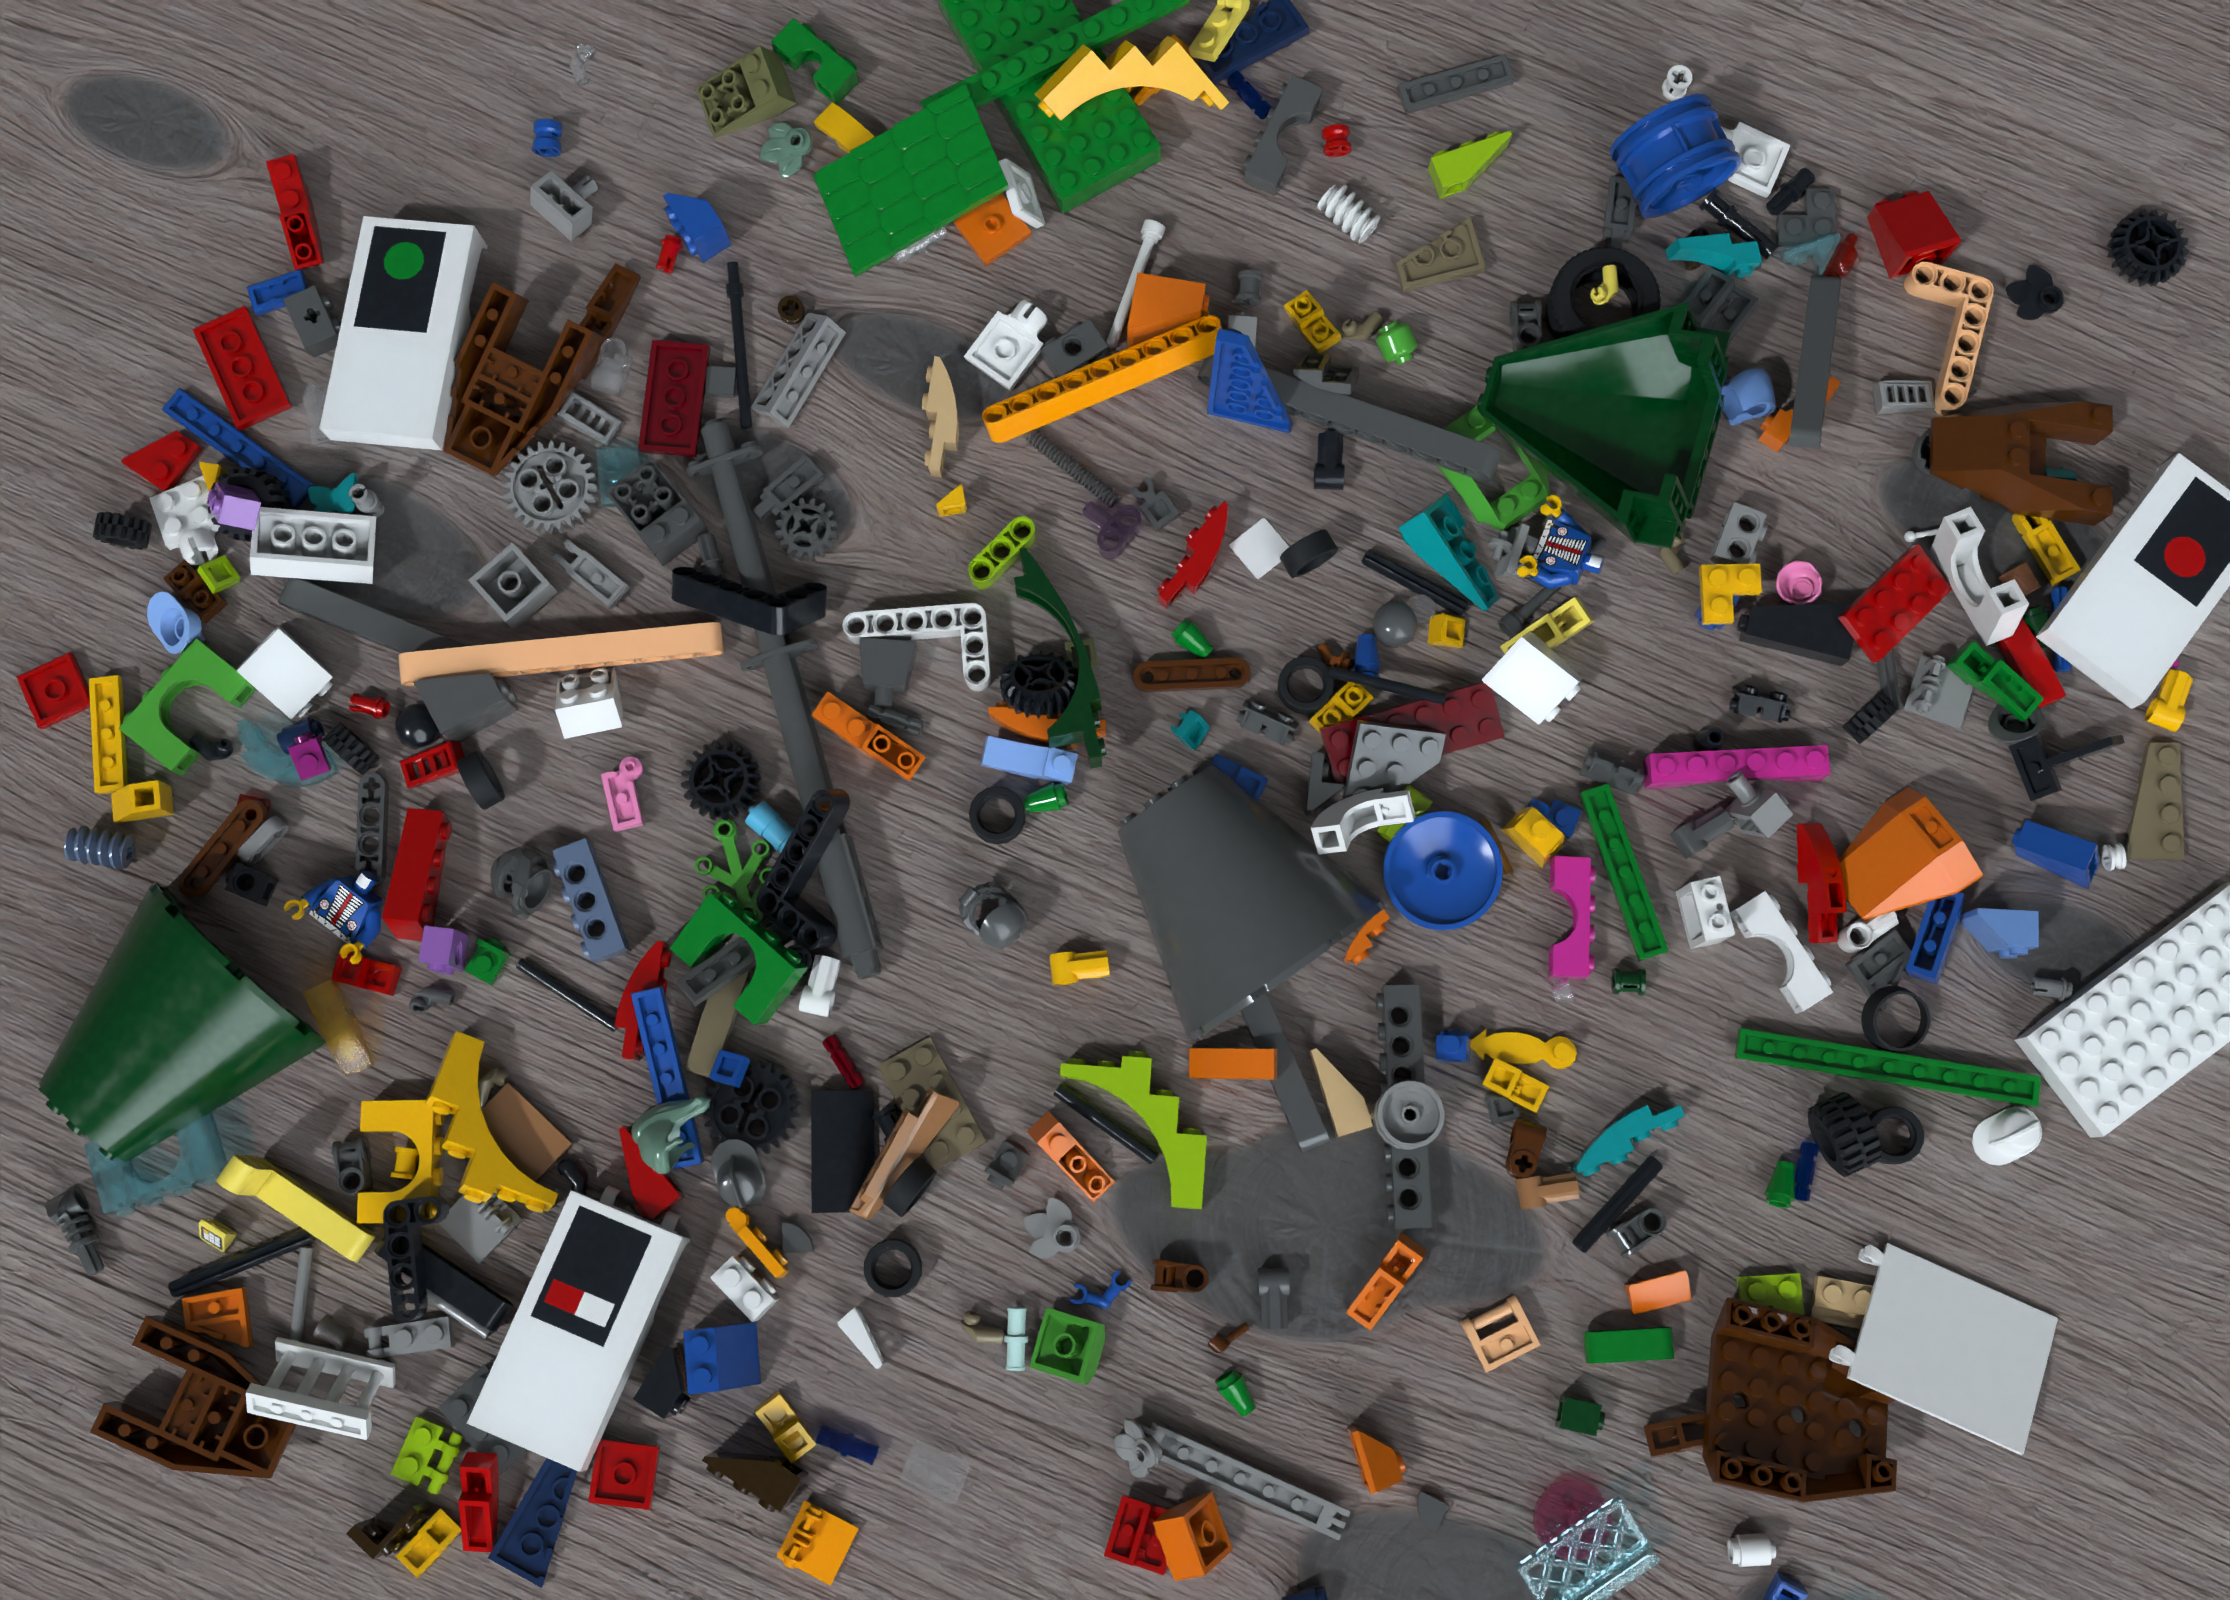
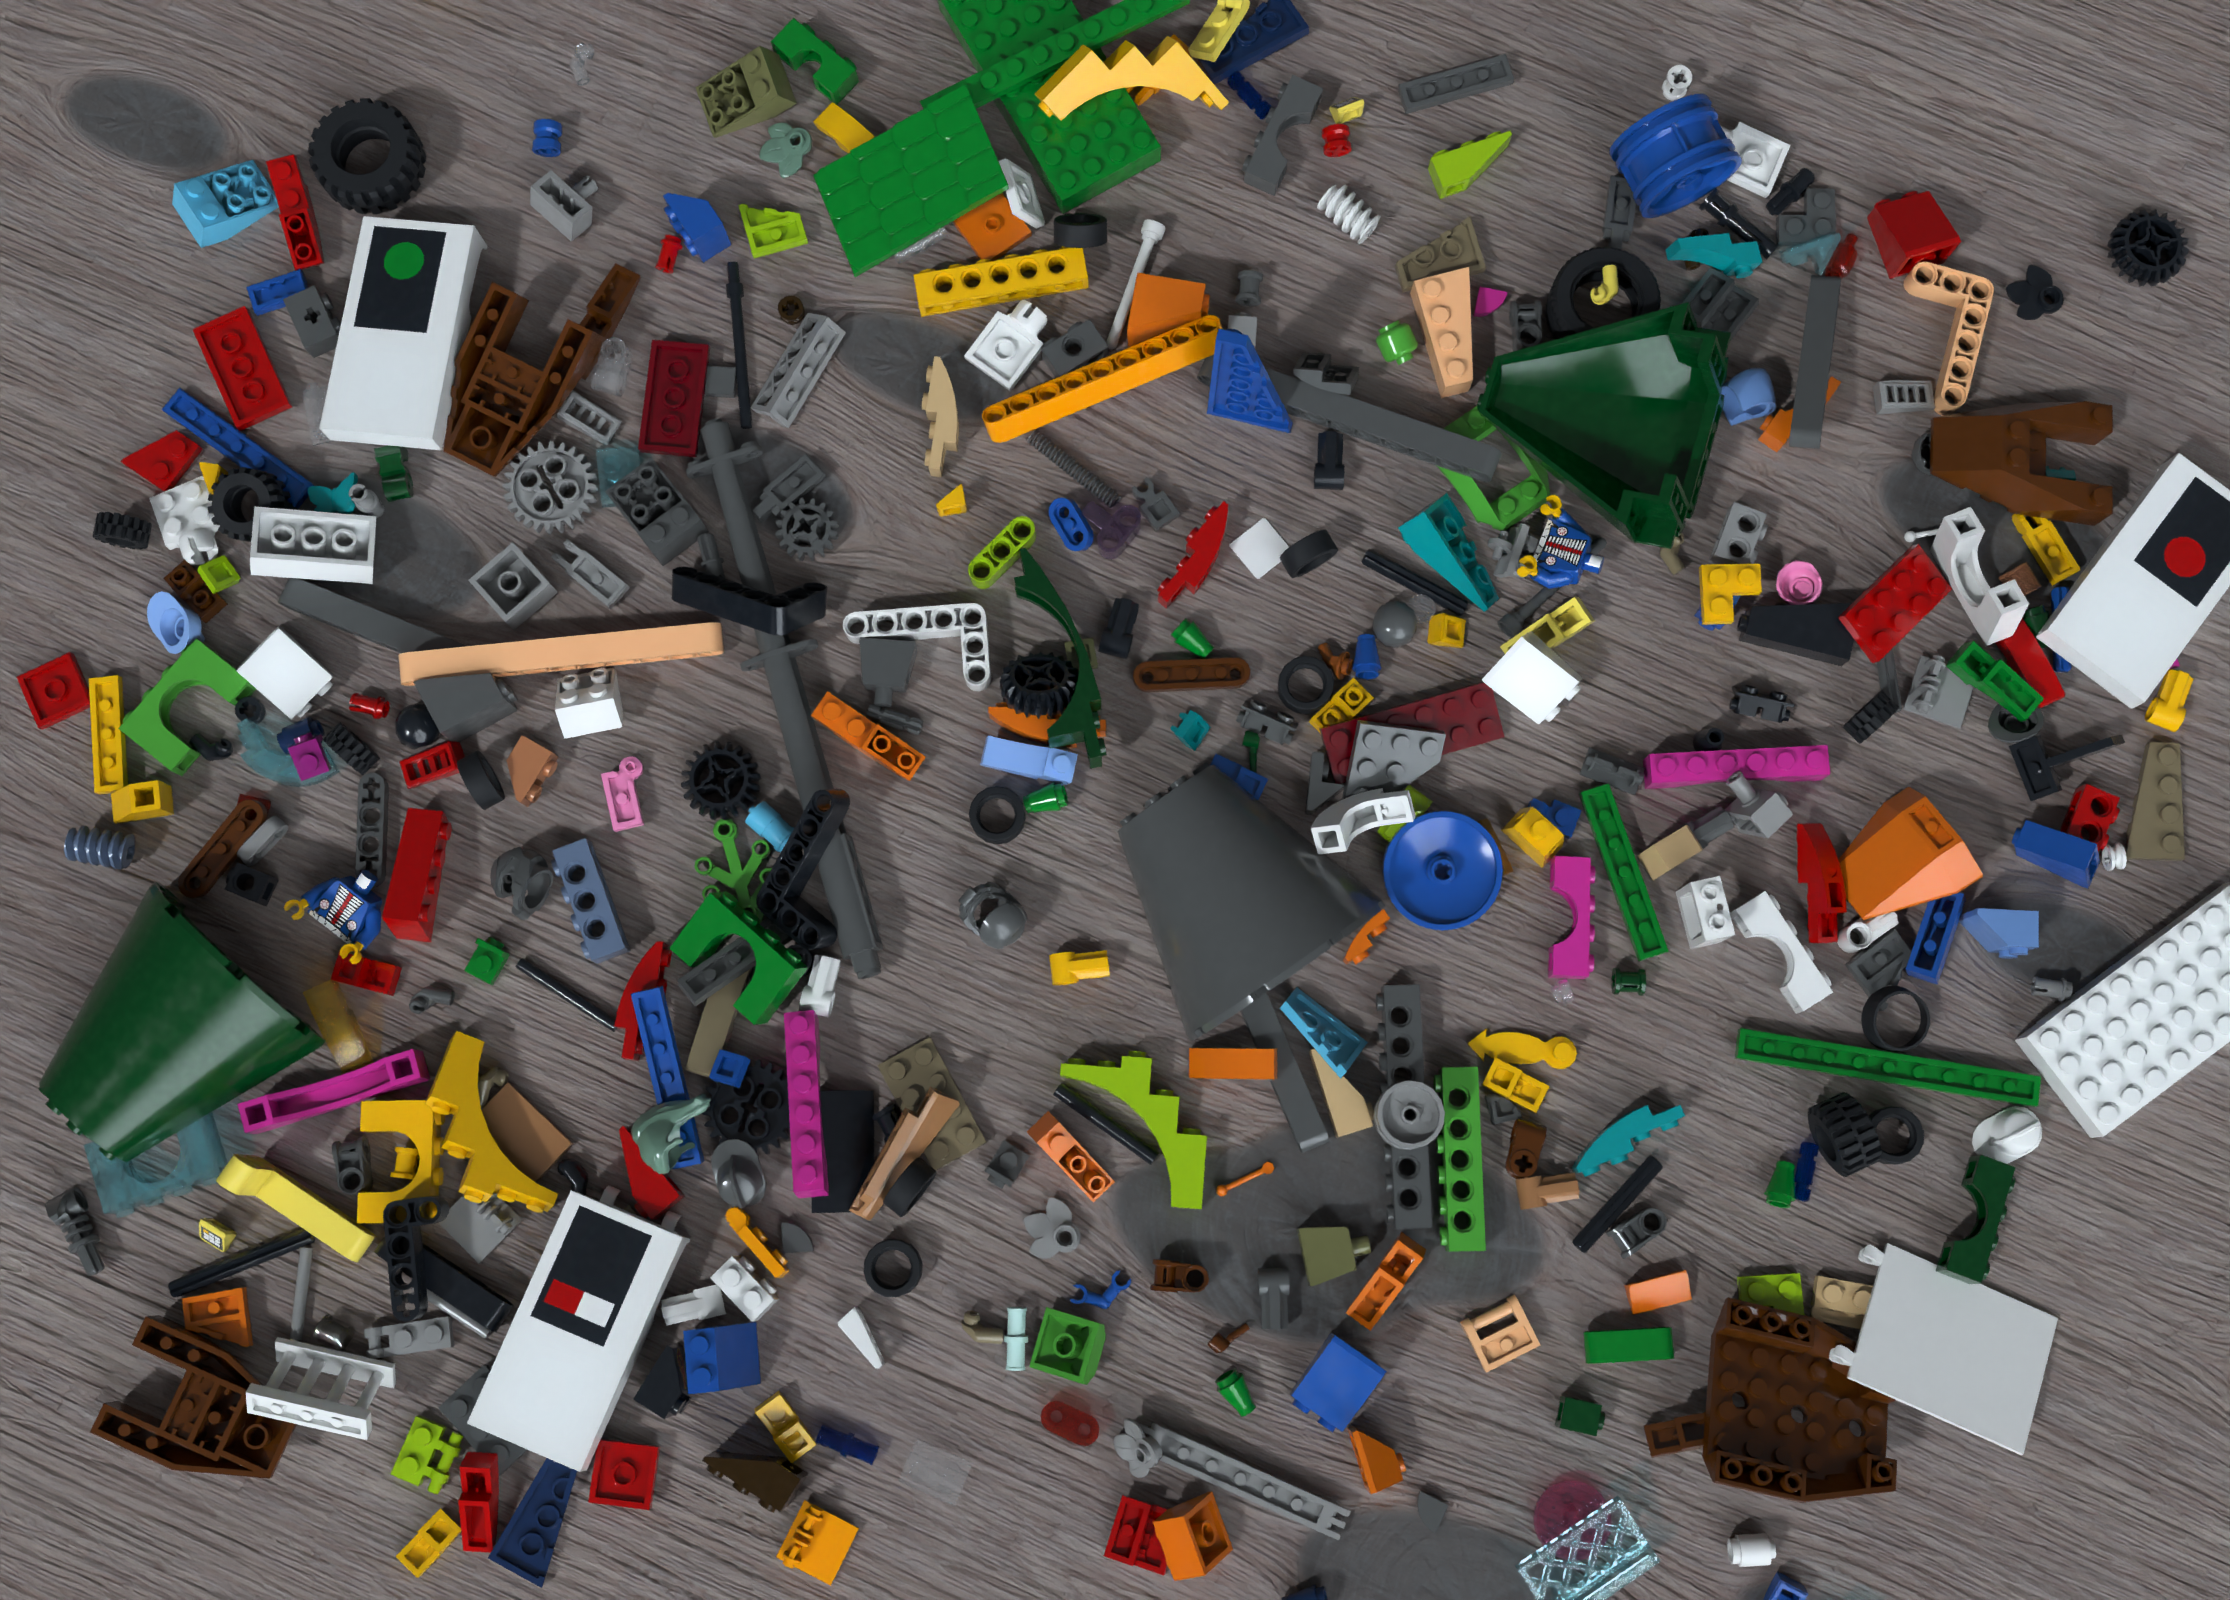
brick [207,482,261,531] -> none
dark brown bracket [346,1501,433,1560] -> none
medium lavender brick [418,925,470,975] -> none
dark red axle [822,1034,865,1090] -> none
yellow slope [1284,290,1341,353] -> none
black bar [1329,666,1447,705] -> none
dark tan arm [1342,311,1384,340] -> none
blue brick [1436,1030,1471,1063] -> none
none -> medium azure slope [172,160,279,248]
none -> black bush [235,697,266,725]
none -> dark pink arch [237,1049,431,1134]
none -> black tyre [308,98,426,214]
none -> dark green leg [374,446,413,502]
none -> nougat slope [506,735,558,807]
none -> white piece [661,1285,726,1326]
none -> lime wing [738,204,808,259]
none -> dark pink arch [784,1010,829,1198]
none -> yellow brick [913,246,1089,317]
none -> clear red plate [1041,1401,1100,1446]
none -> blue plate [1049,498,1094,551]
none -> black tyre [1054,213,1107,248]
none -> black piece [1098,598,1139,659]
none -> orange hinge [1216,1162,1274,1196]
none -> dark green hand [1242,731,1260,773]
none -> medium azure wing [1280,987,1368,1079]
none -> blue slope [1290,1333,1387,1433]
none -> olive torso [1297,1227,1371,1287]
none -> light yellow slope [1329,97,1365,124]
none -> light nougat wedge [1410,267,1473,398]
none -> bright green brick [1434,1067,1486,1252]
none -> dark pink tile [1473,286,1508,317]
none -> tan slope [1637,825,1704,881]
none -> dark green arch [1936,1154,2016,1284]
none -> red brick [2059,784,2120,852]

